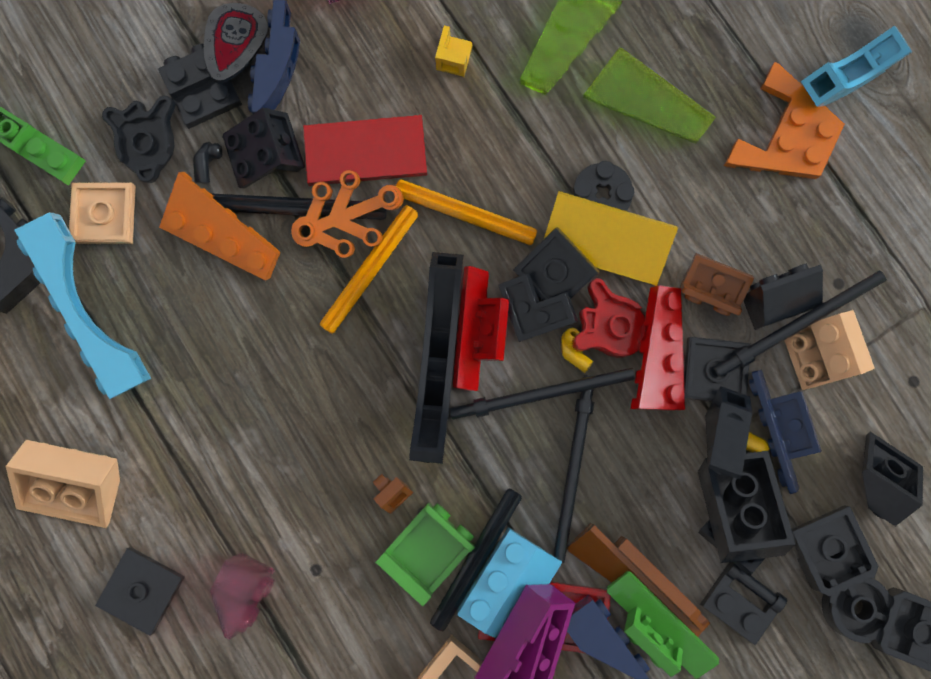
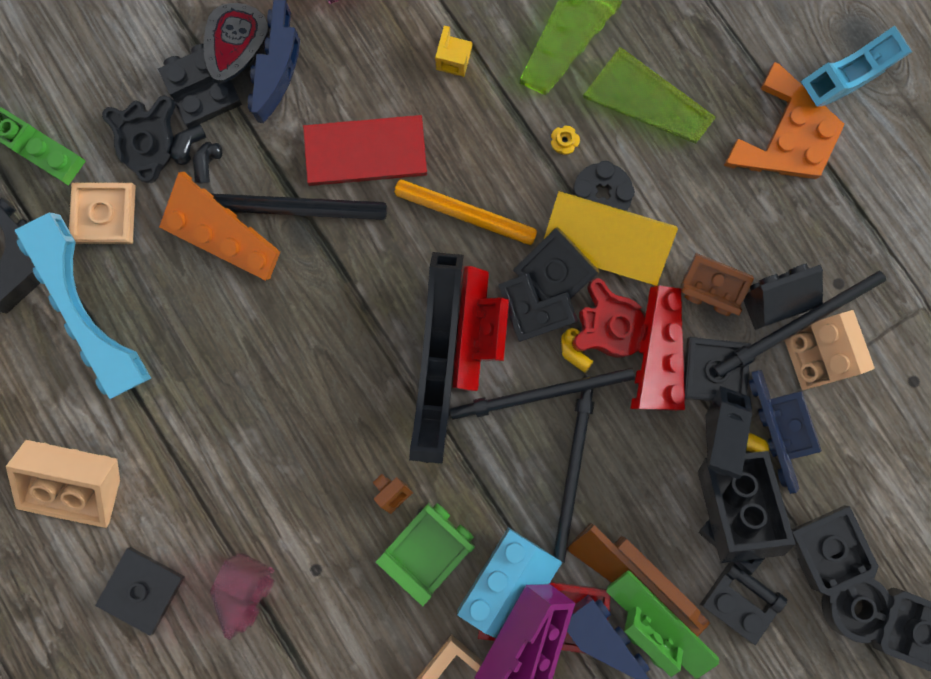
black bracket [222,108,305,189] -> none
orange plant [291,170,404,258] -> none
light orange axle [320,205,418,334] -> none
black axle [430,488,522,632] -> none
black slope [862,431,923,527] -> none
none -> black arm [170,124,207,165]
none -> yellow plate [551,126,580,155]

